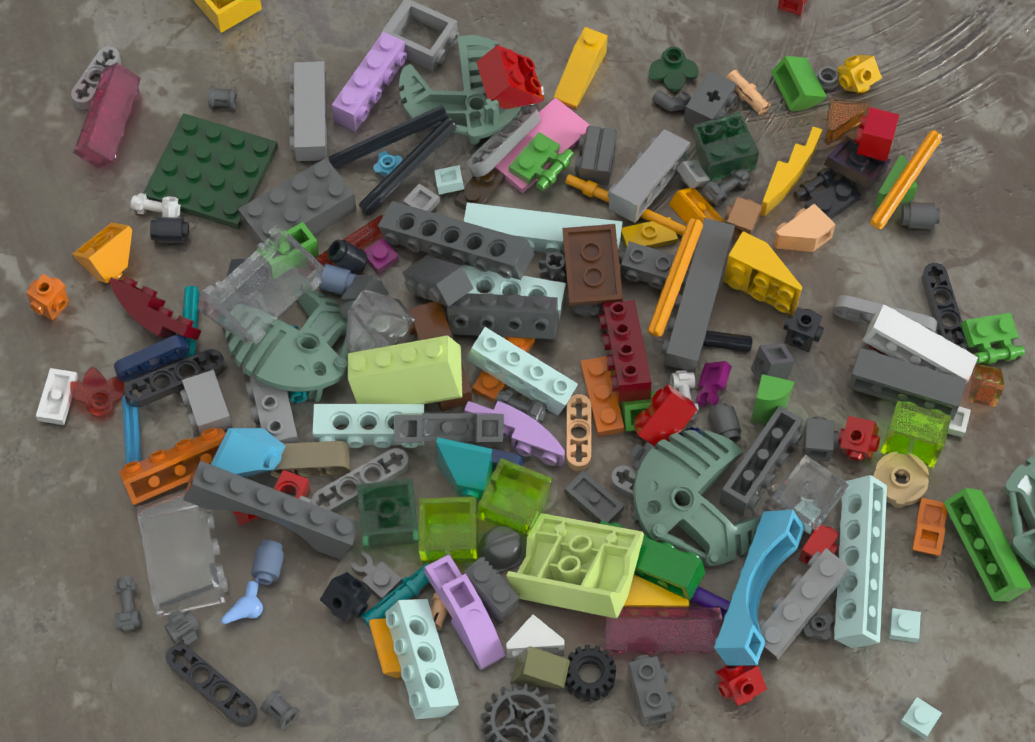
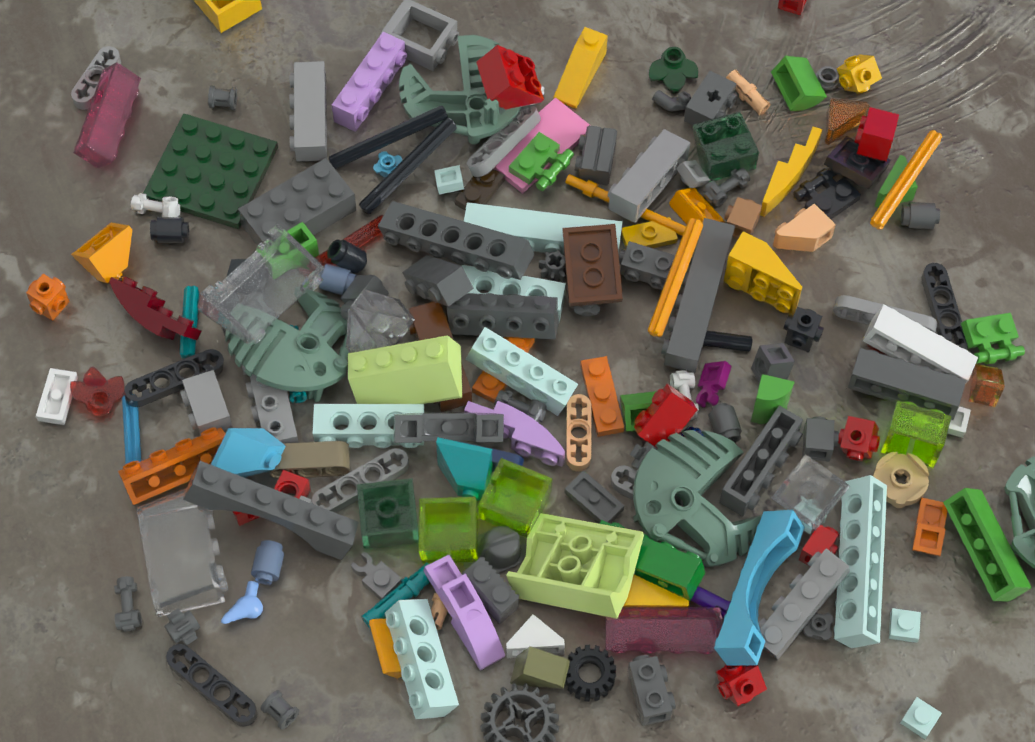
dark blue beam [114,335,190,381] -> none
black brick [320,572,372,622] -> none
magenta plate [364,238,399,275] -> none
light grey plate [403,184,440,212] -> none
dark red brick [598,300,652,403] -> none

